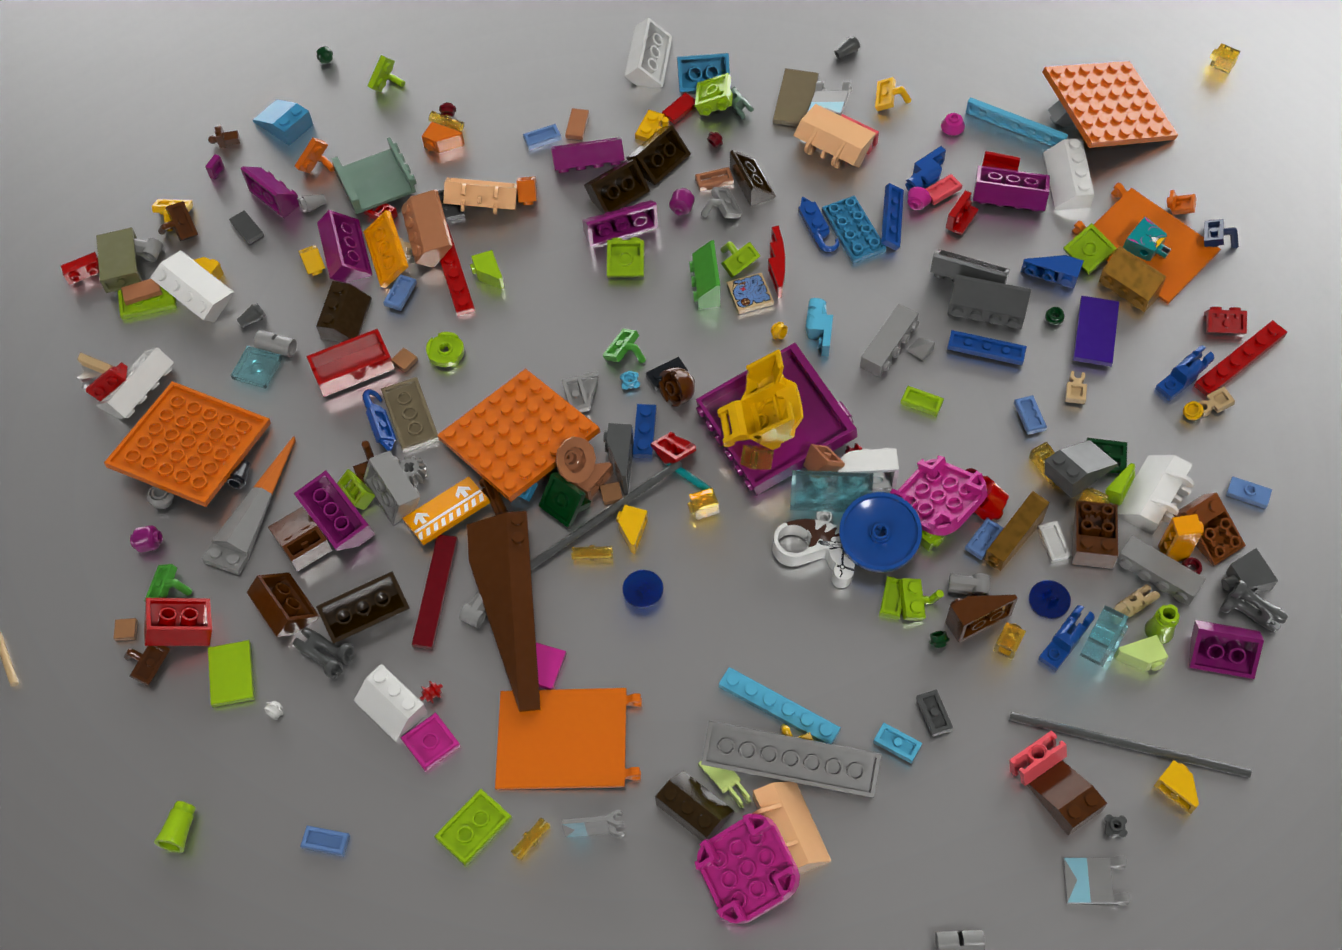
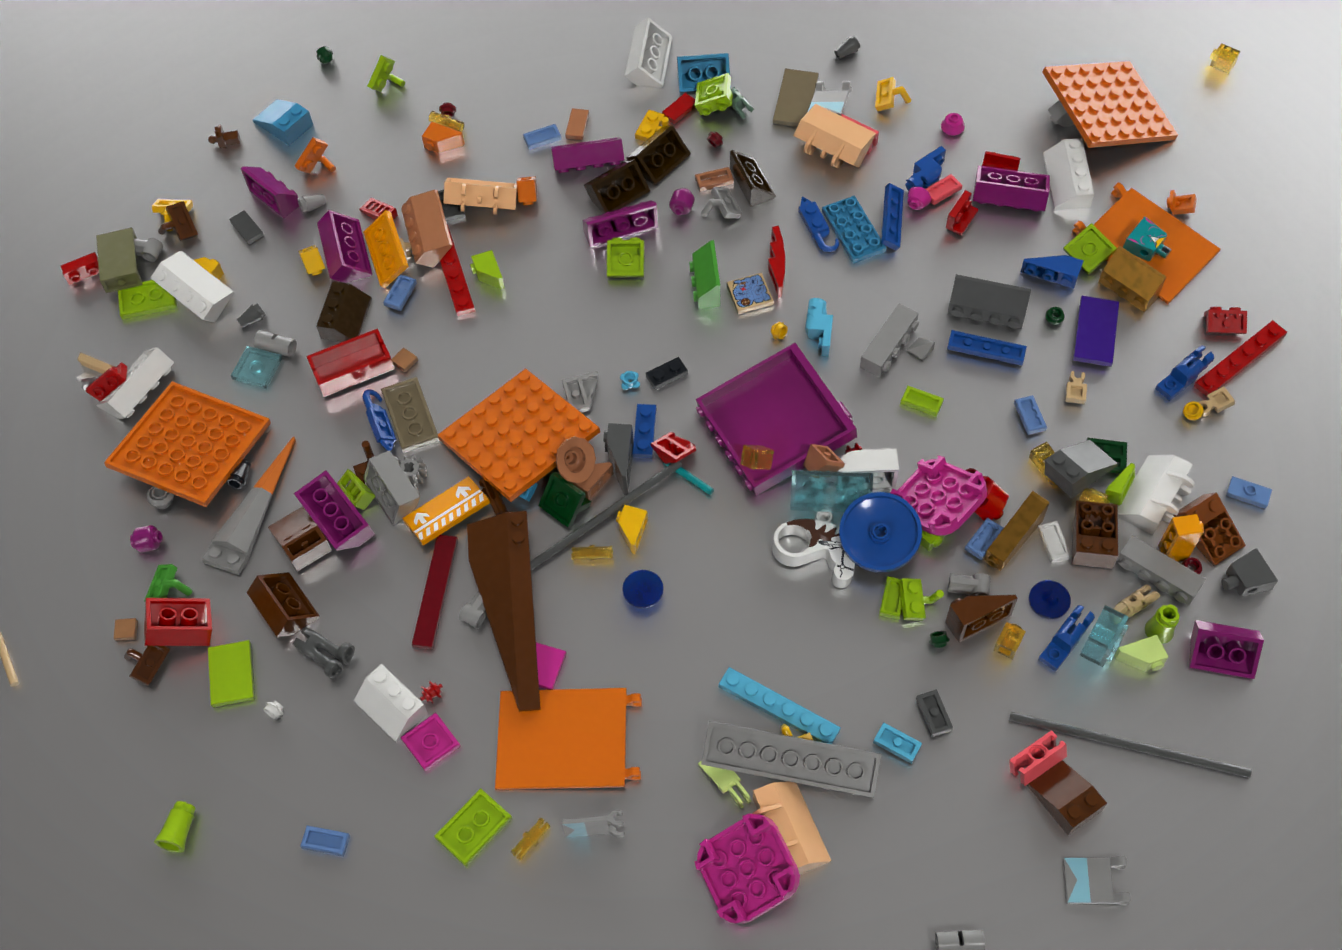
nougat tile [121,279,162,305] -> none
magenta tile [205,154,225,180] -> none
dark brown slope [316,571,410,644] -> none
sand green panel [331,137,417,214] -> none
lime plate [426,332,465,367] -> none
medium nougat tile [600,481,623,506] -> none
bright green plate [603,328,646,363] -> none
dark brown slope [655,771,734,841] -> none
reddish brown cylinder [659,367,695,407] -> none
clear yellow brick [687,487,719,520] -> none
yellow piece [717,349,803,450] -> none
lime plate [720,241,760,278] -> none
dark grey slope [930,249,1010,284] -> none
medium azure tile [966,97,1068,147] -> none
dark grey plate [1104,814,1128,838] -> none
yellow slope [1154,760,1199,814] -> none
dark blue plate [1204,219,1239,248] -> none
dark grey piece [1220,579,1288,632] -> none

